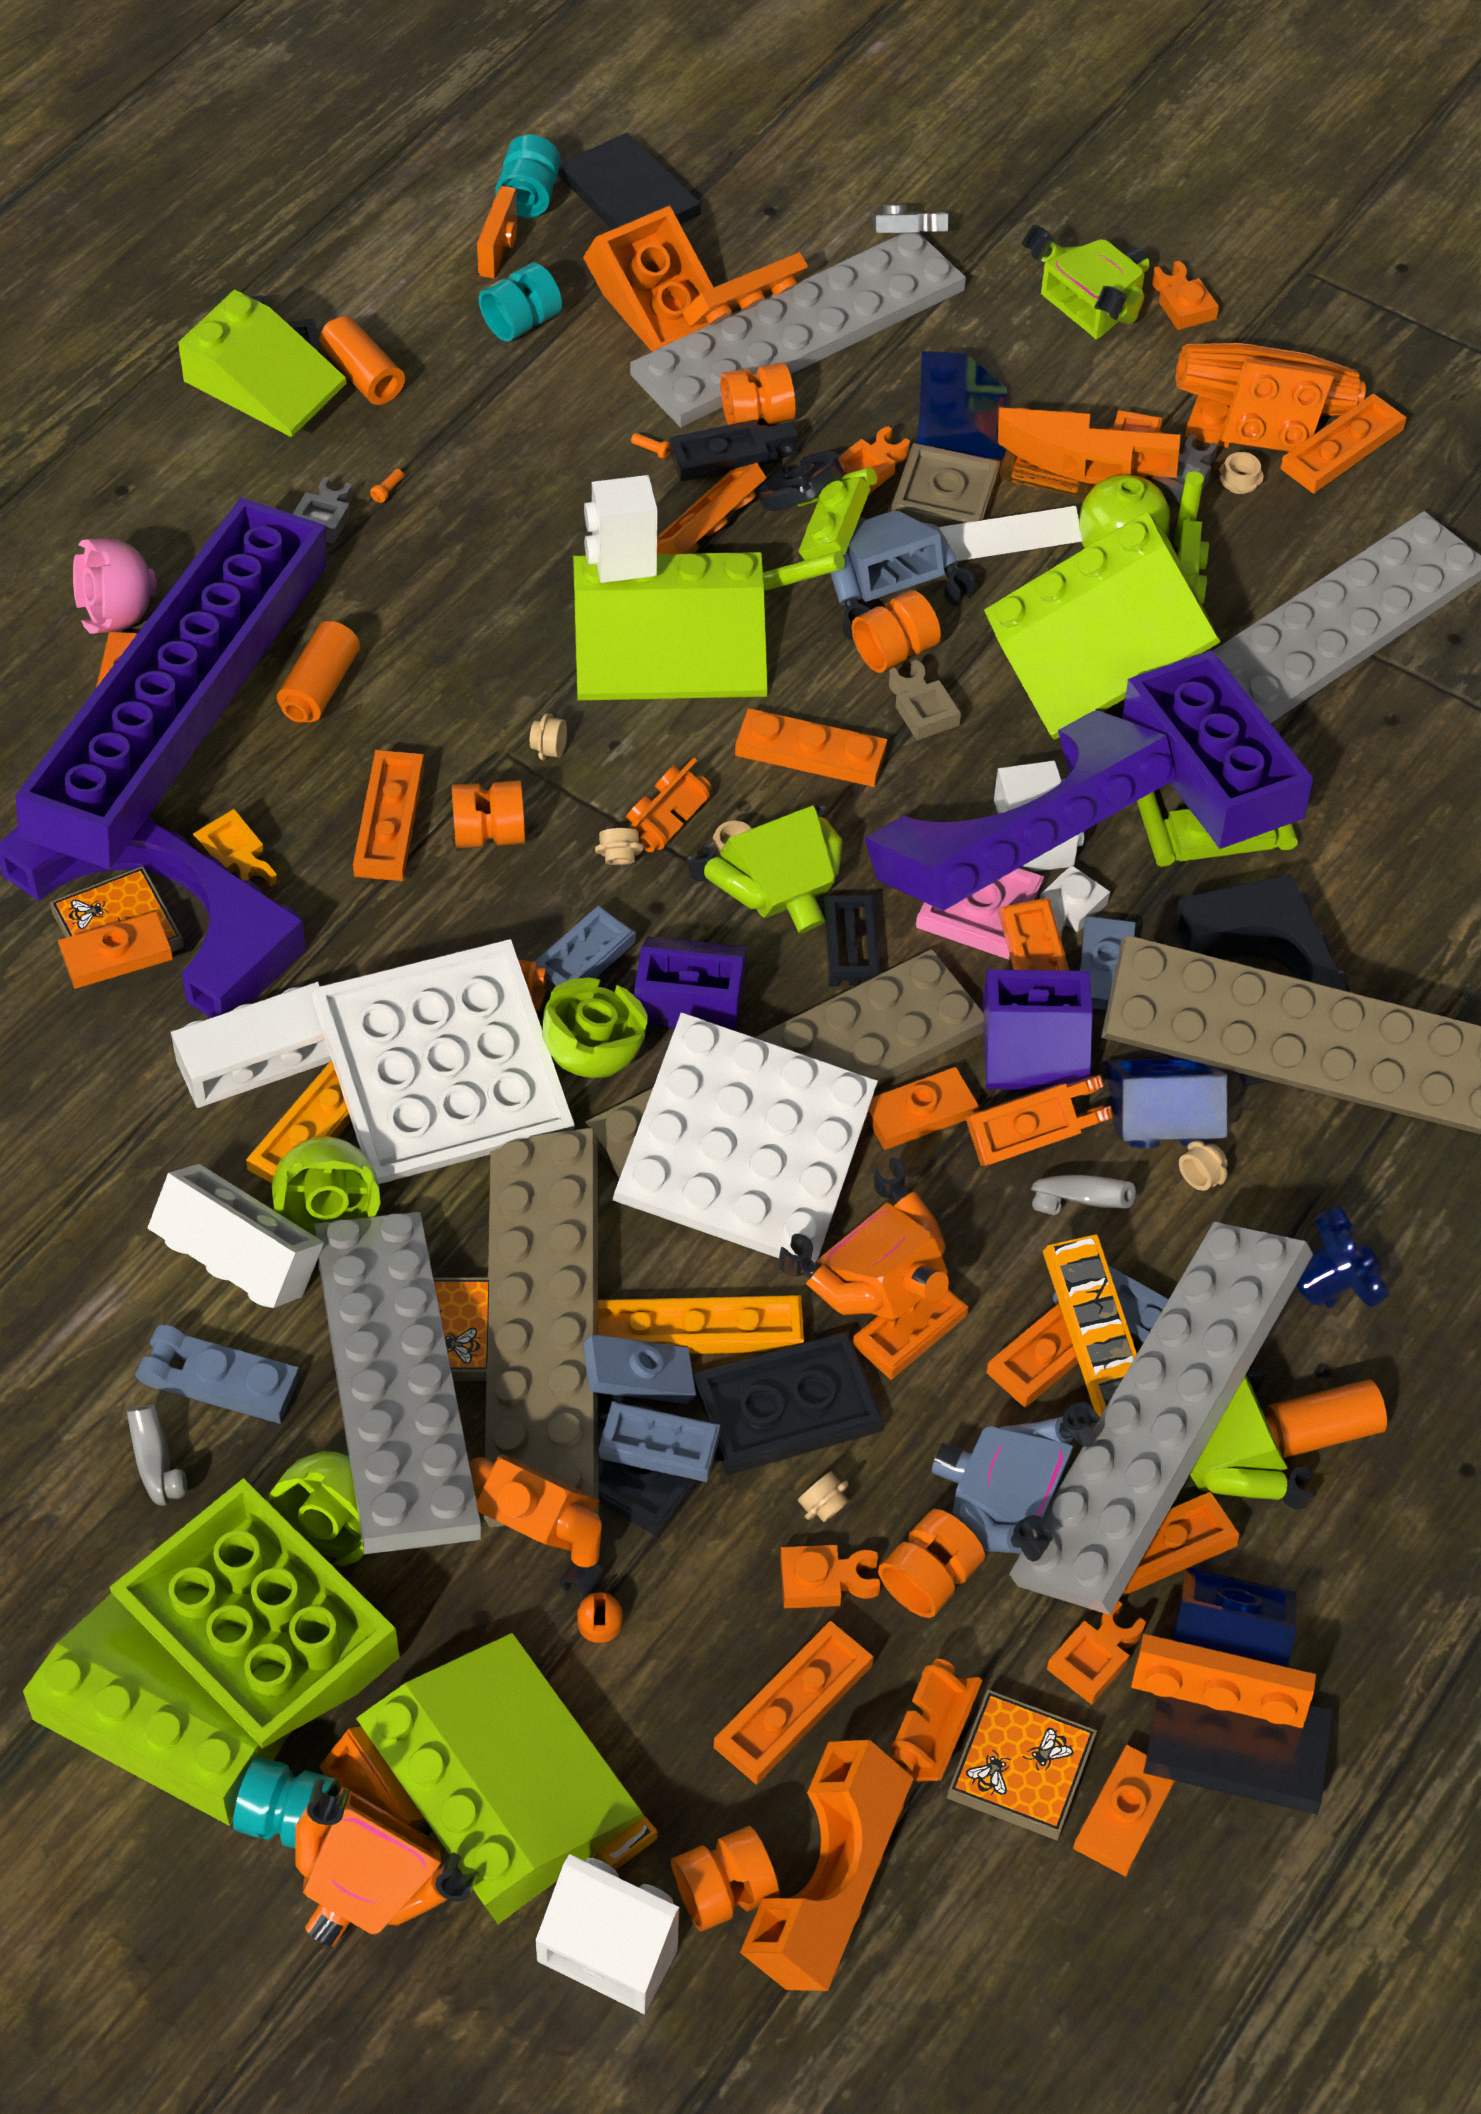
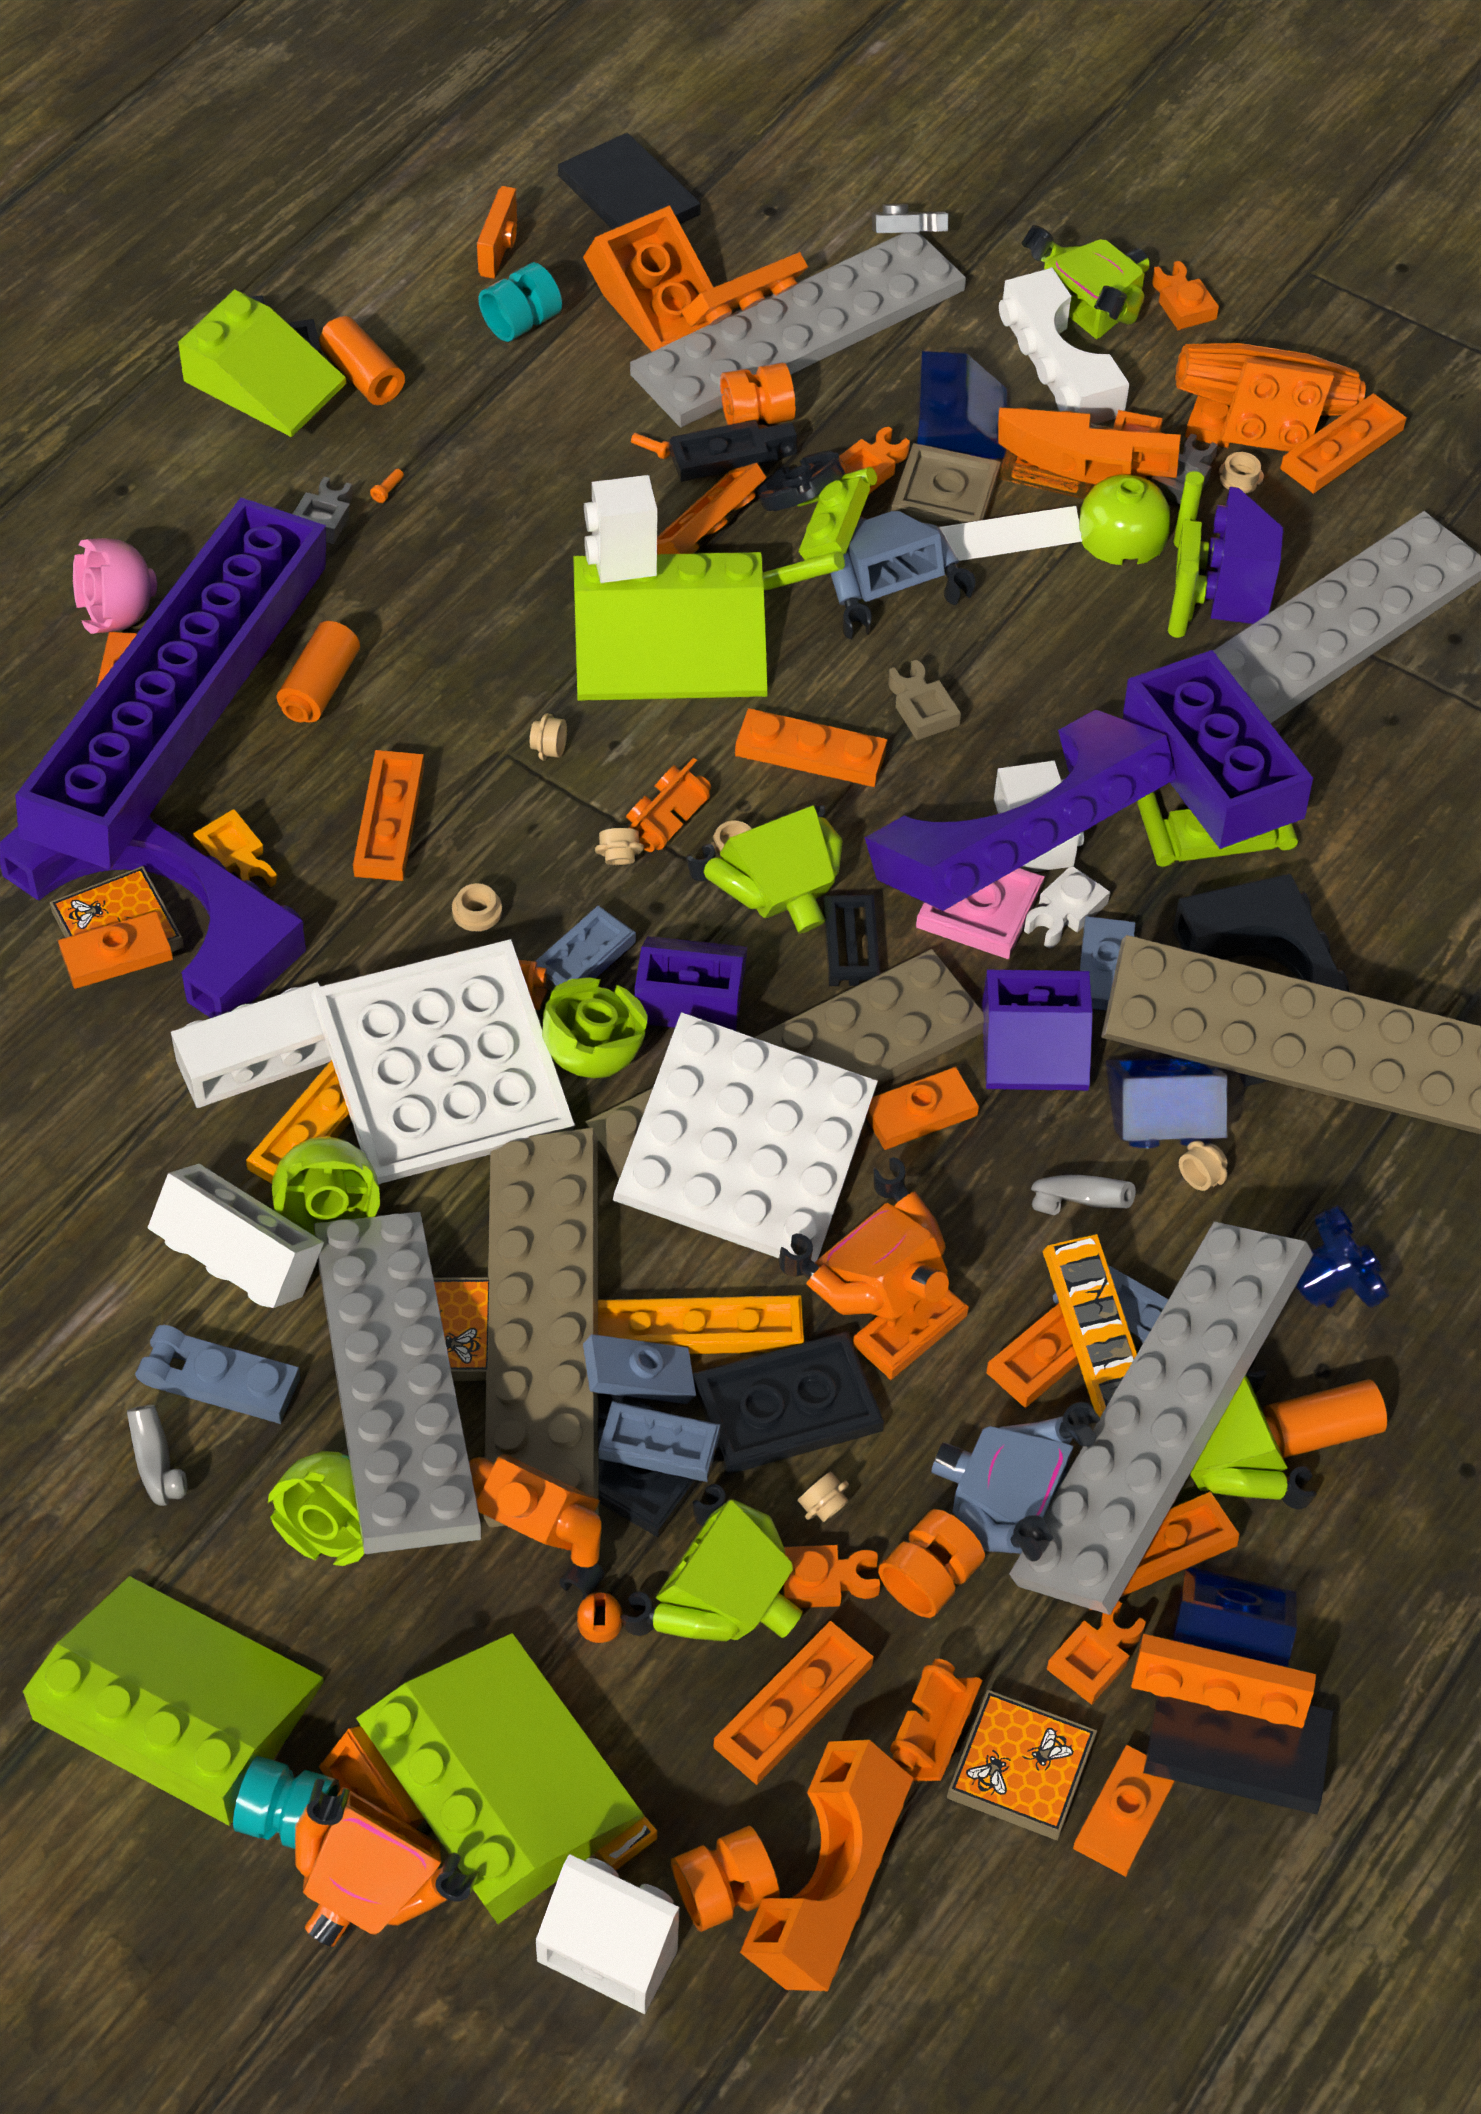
lime slope [109,1478,400,1748] -> none
orange wheel [451,780,525,848] -> none
teal wheel [495,134,561,218] -> none
orange wheel [851,590,941,673] -> none
orange hinge [965,1075,1114,1166] -> none
lime slope [984,511,1221,740] -> none
orange plate [998,898,1069,971] -> none
none -> tan plate [452,883,502,931]
none -> lime torso [621,1484,803,1642]
none -> white arch [999,268,1129,426]
none -> dark purple slope [1205,487,1283,624]

